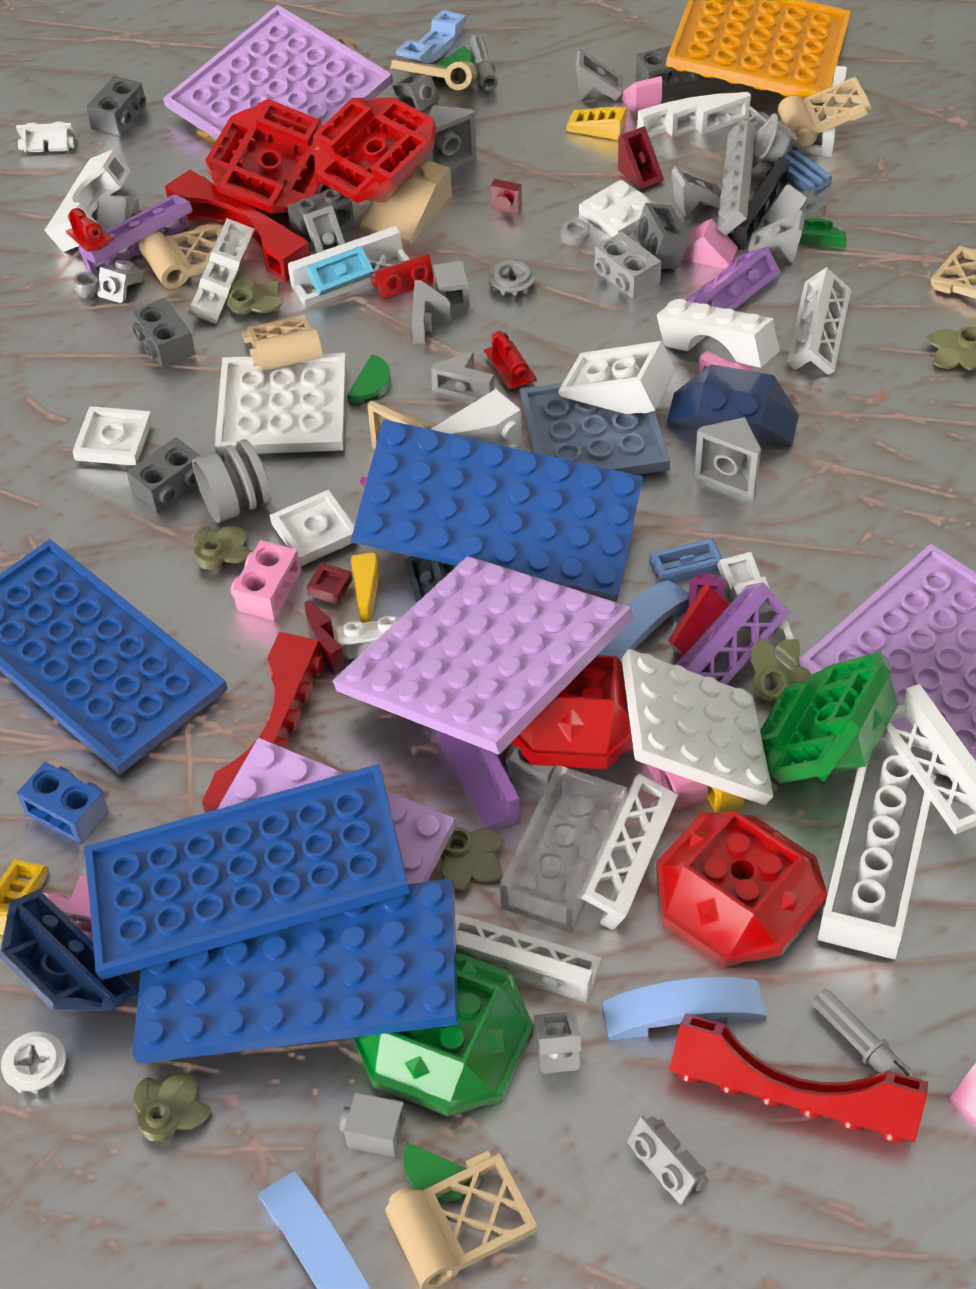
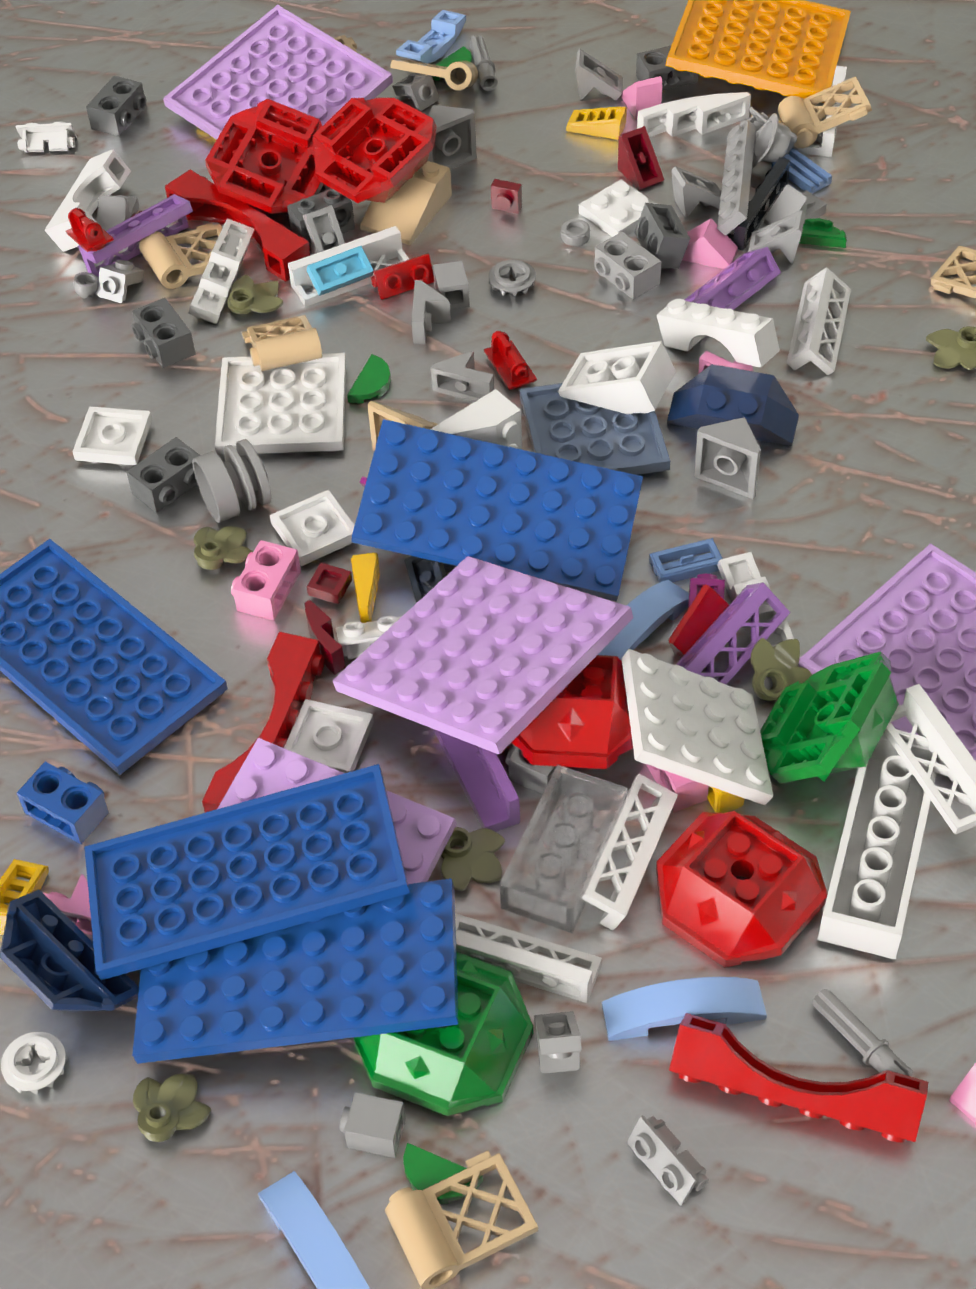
none -> white plate [284,699,374,773]

